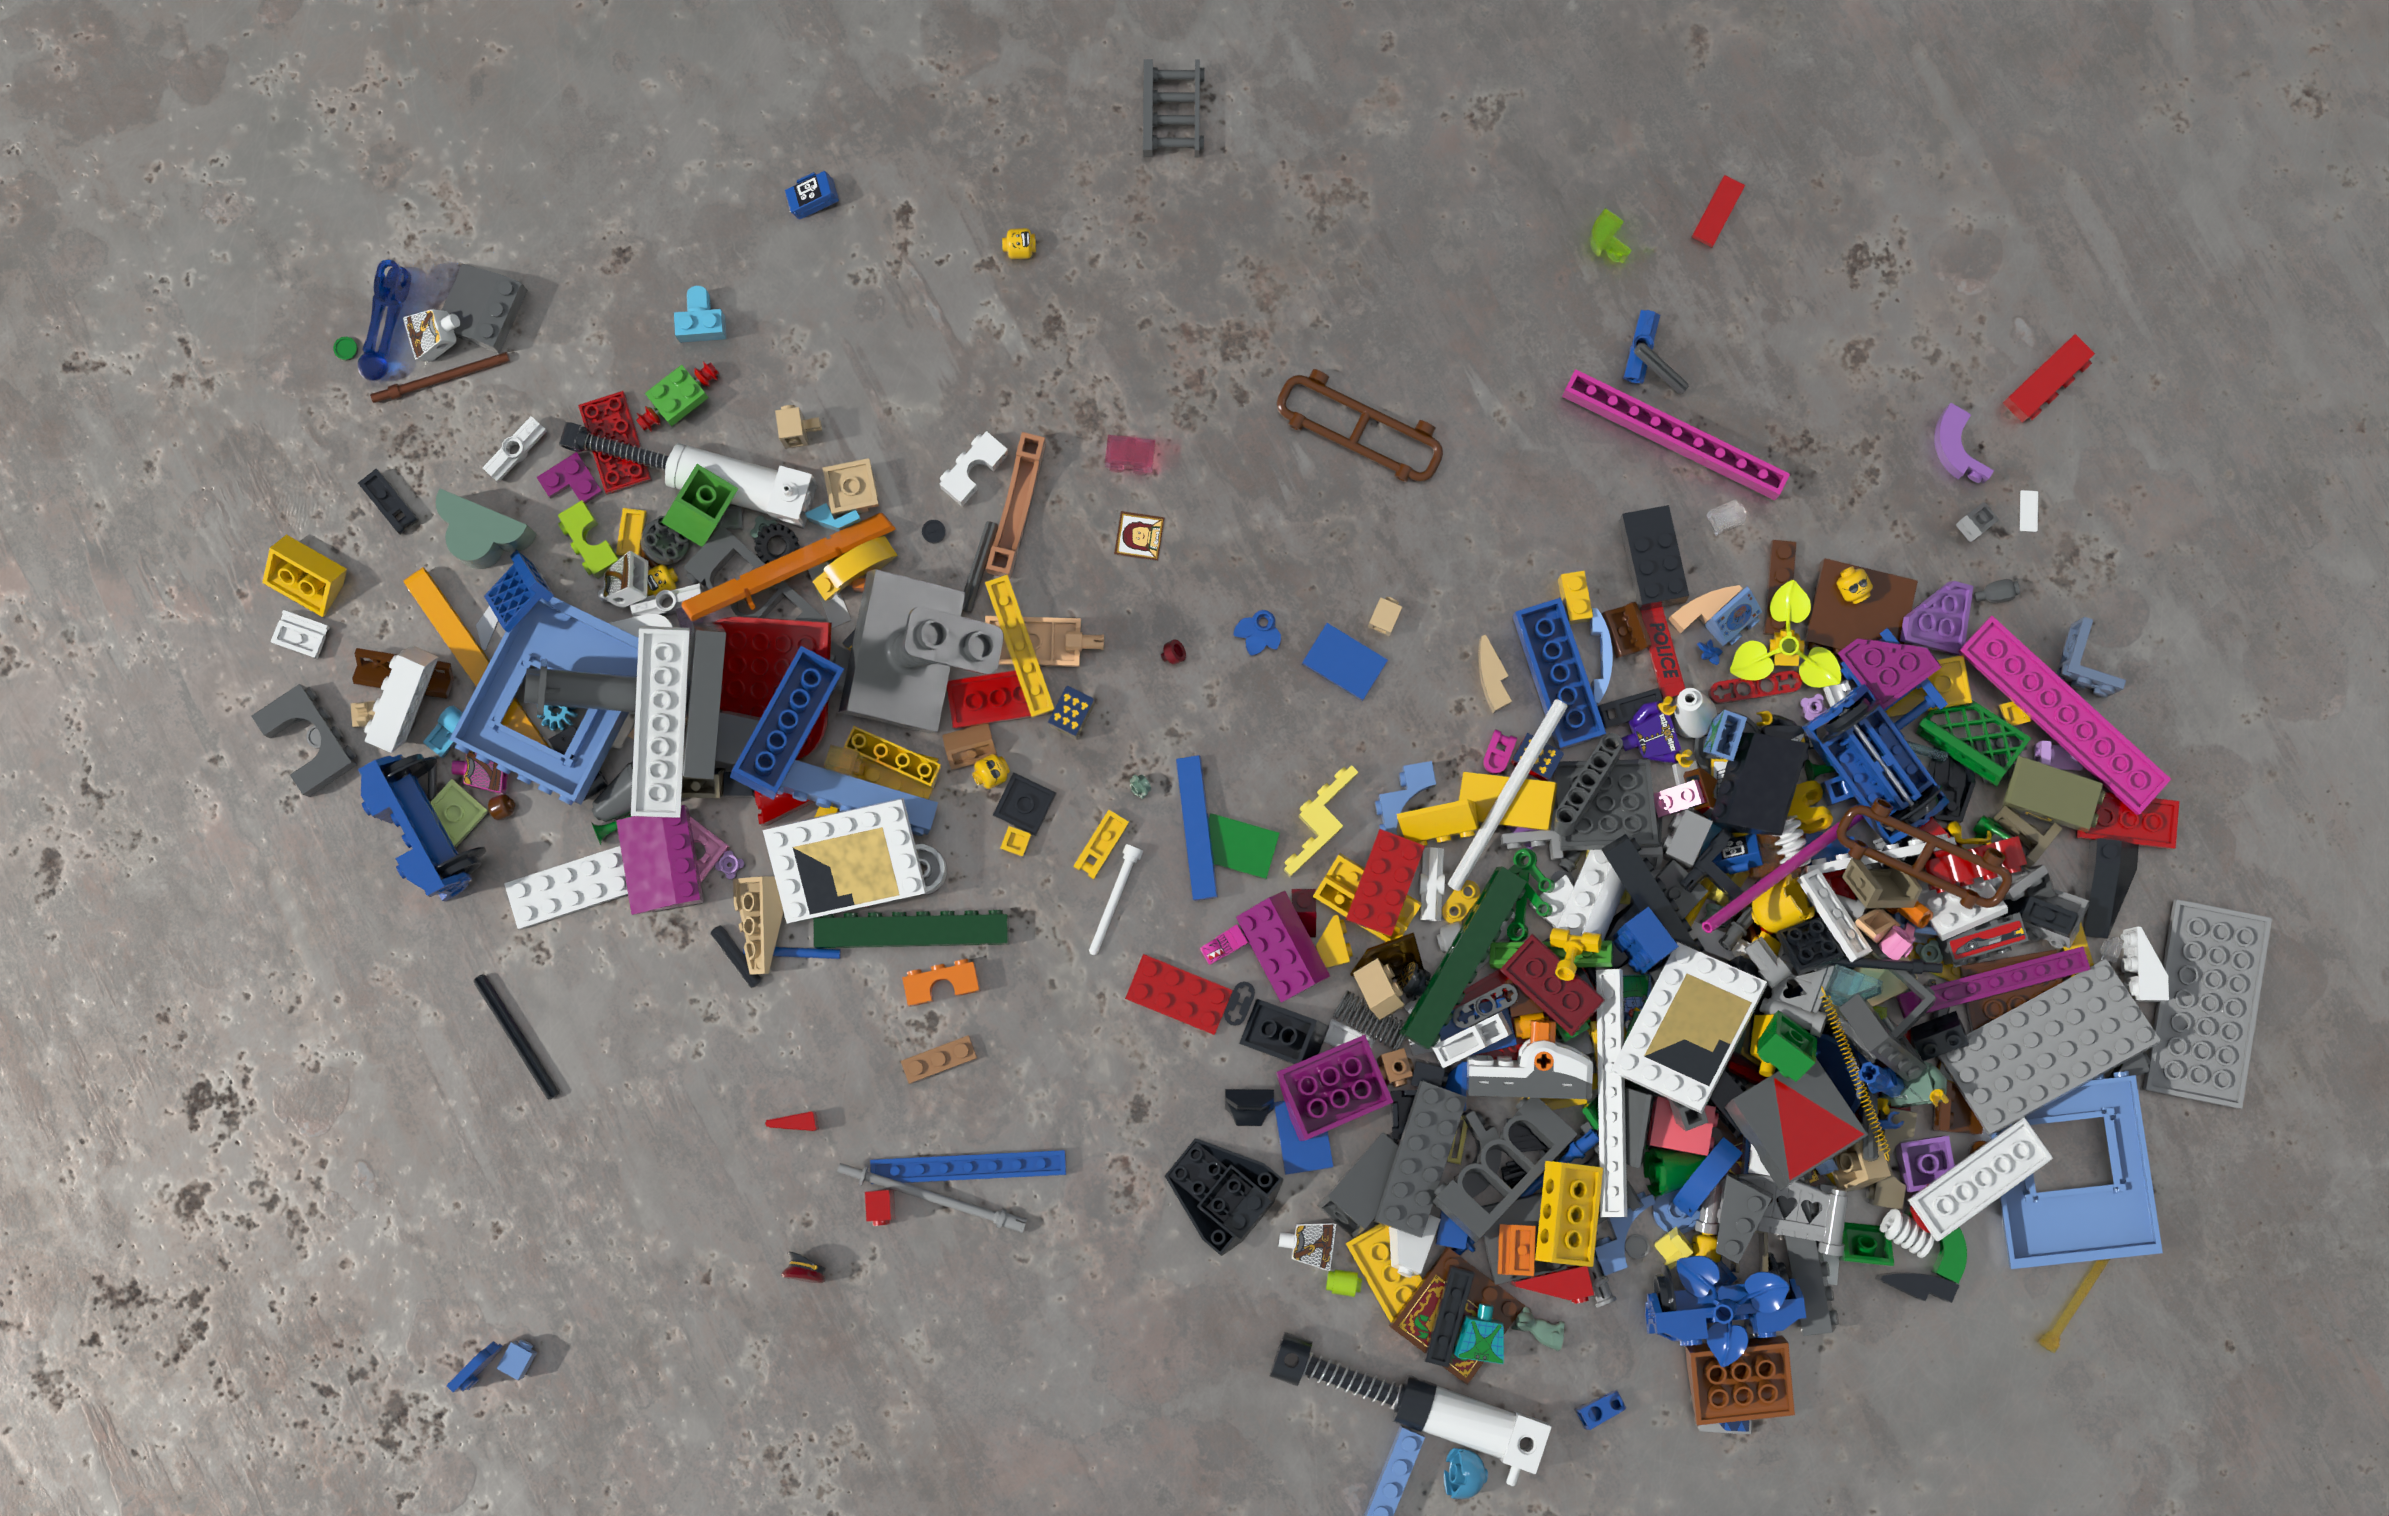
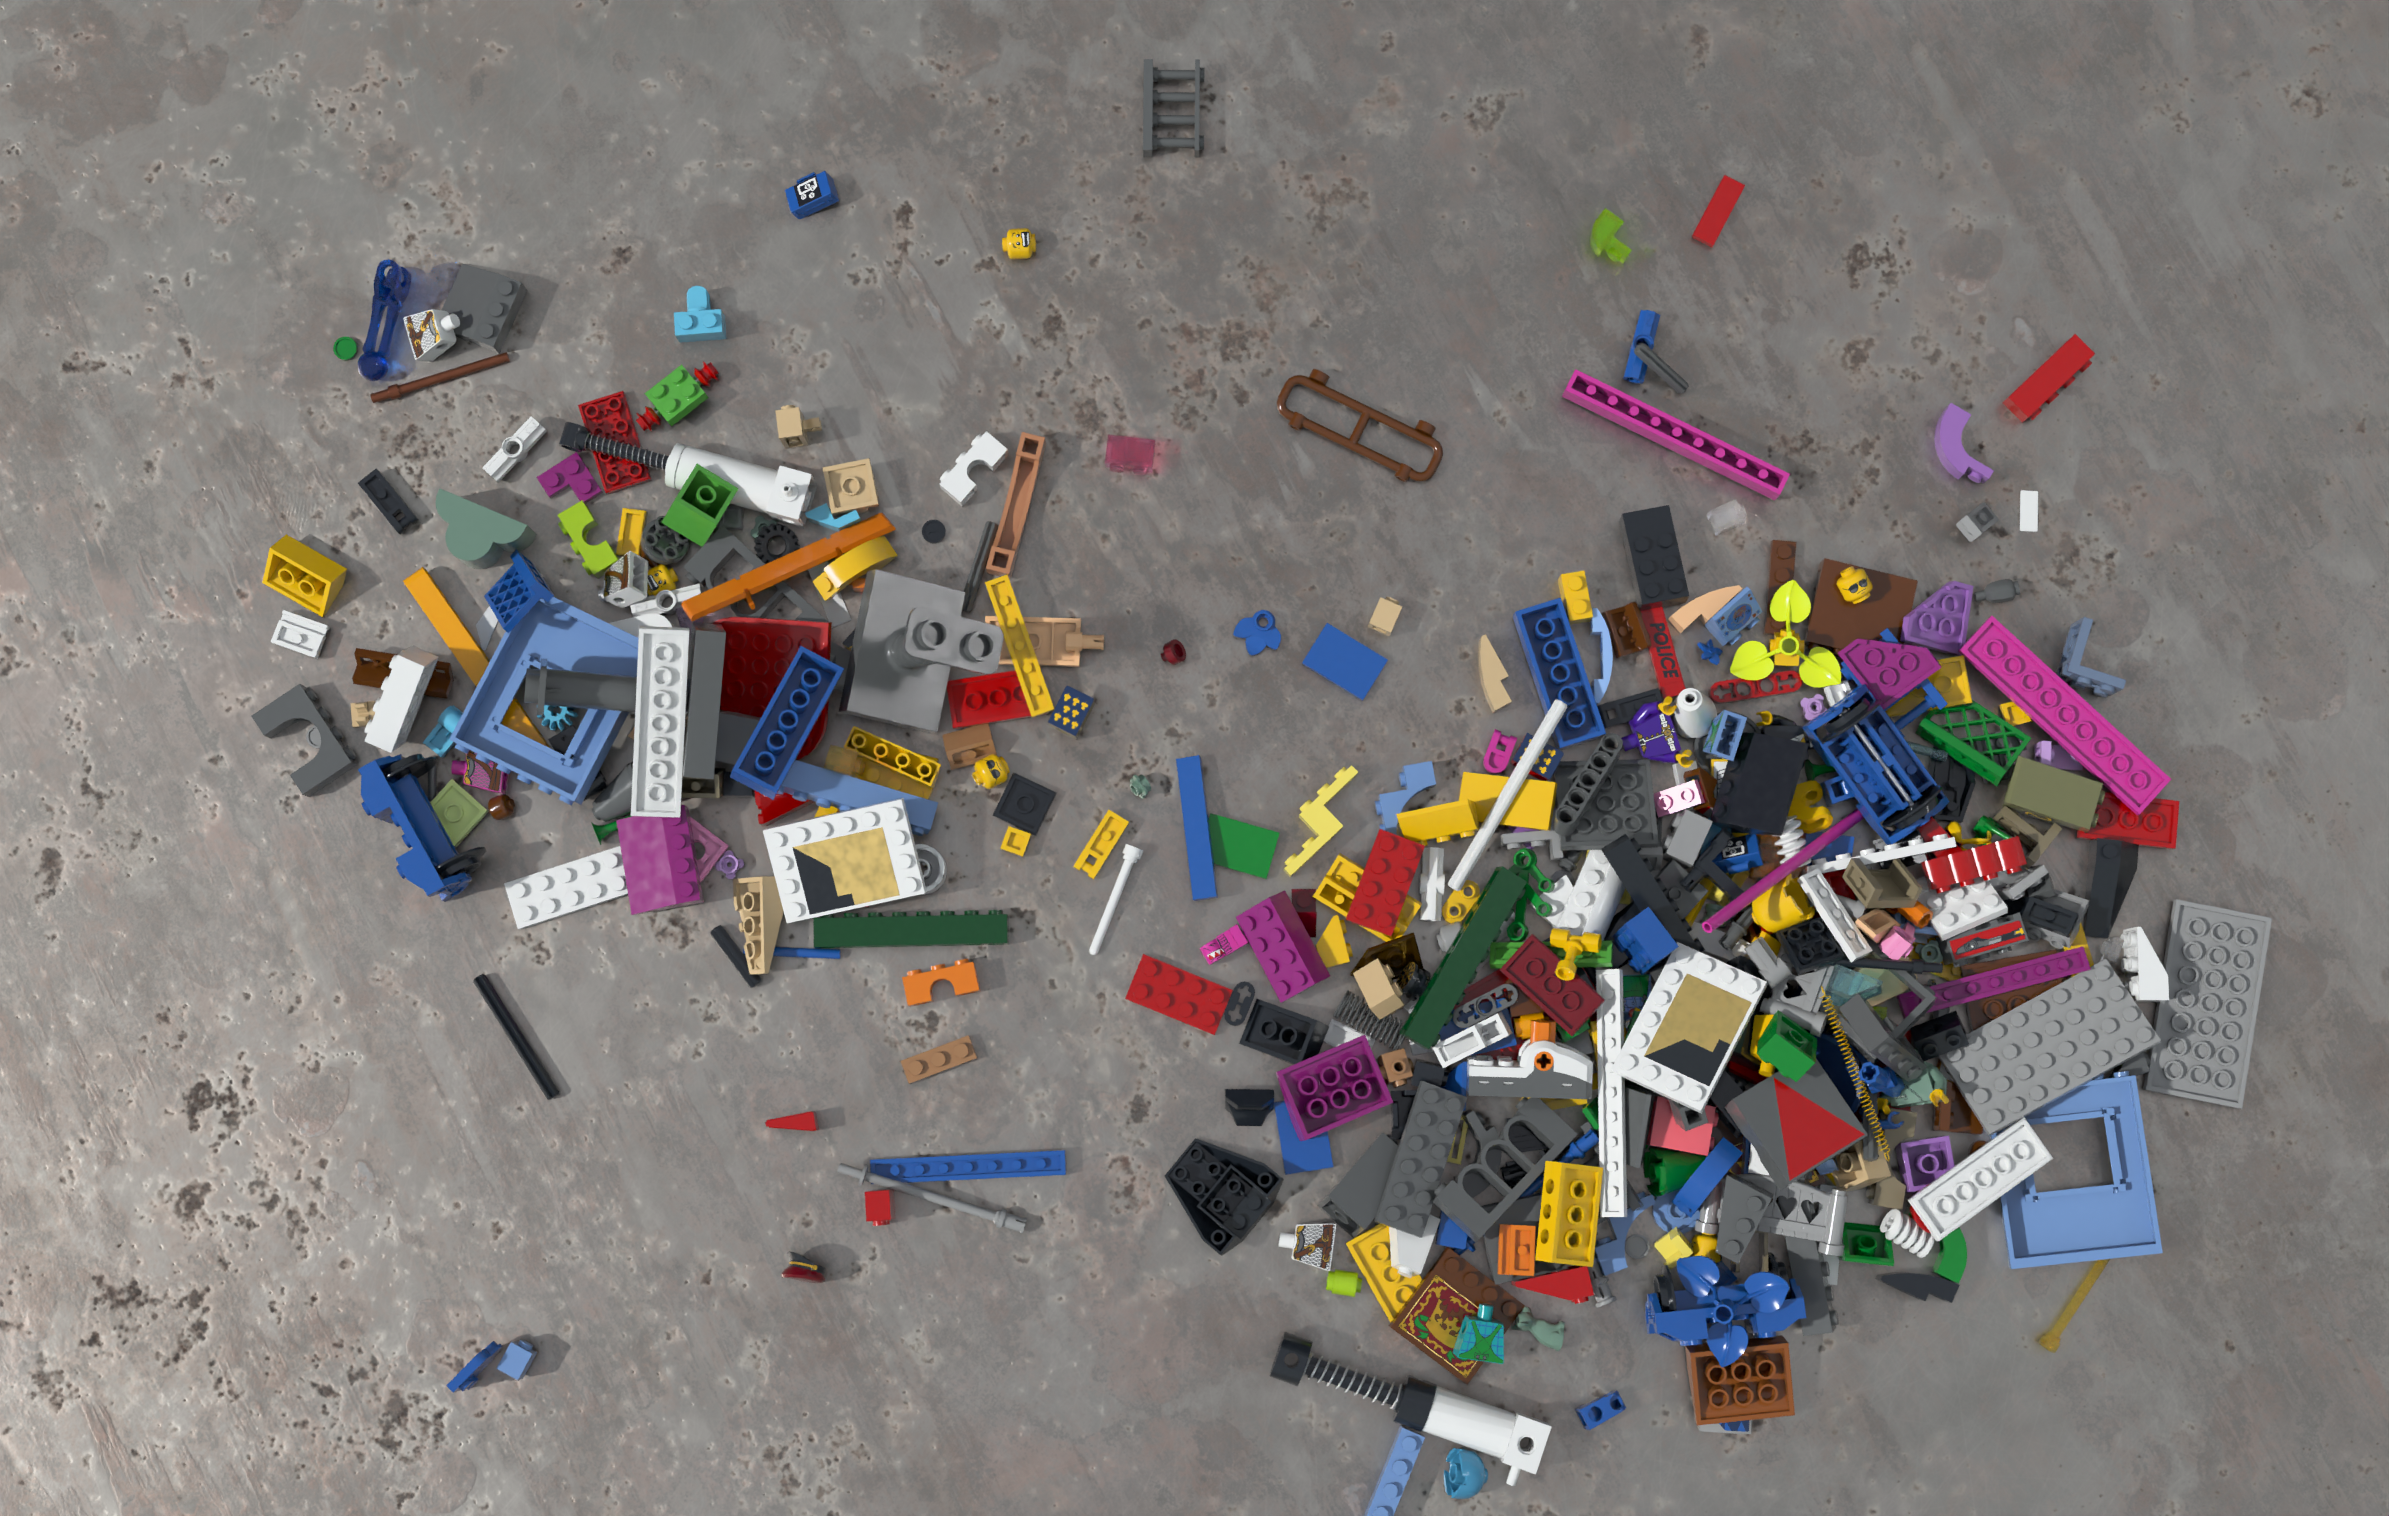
sticker [1114,511,1165,561] -> none
black tile [1423,1265,1475,1368] -> none
reddish brown bar [1836,798,2012,909] -> none

